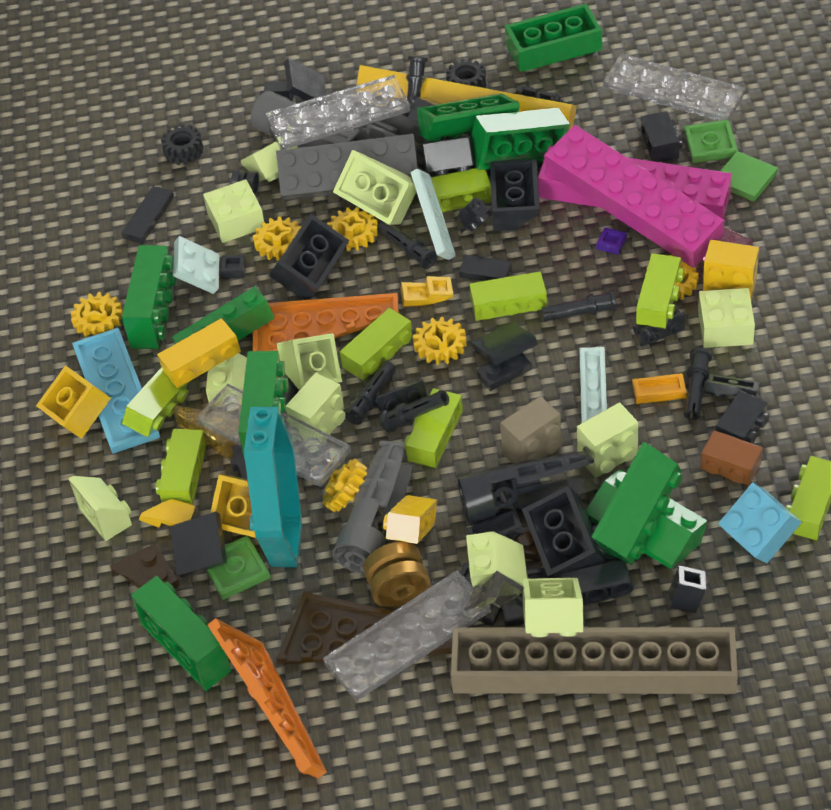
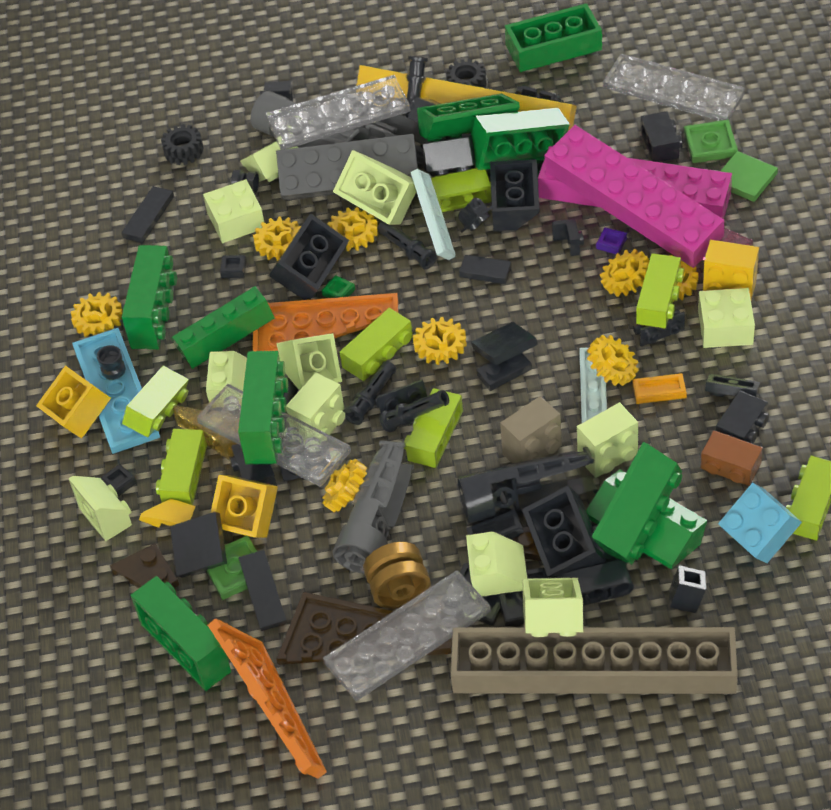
yellow brick [157,318,241,388] -> none
light aqua plate [173,236,219,294] -> none
teal container [244,407,303,567] -> none
black tile [284,58,328,109] -> none
yellow brick [383,495,437,544] -> none
yellow slope [400,276,453,306] -> none
clear smoke panel [464,571,524,615] -> none
lime brick [469,271,547,321] -> none
black pin [541,289,617,322] -> none
black pin [684,347,712,420] -> none
none -> black wheel [97,345,126,380]
none -> black tile [101,464,137,497]
none -> black tile [238,550,287,631]
none -> green tile [322,275,355,298]
none -> black bracket [552,219,584,256]
none -> yellow gear [587,335,639,386]
none -> yellow gear [600,249,650,297]

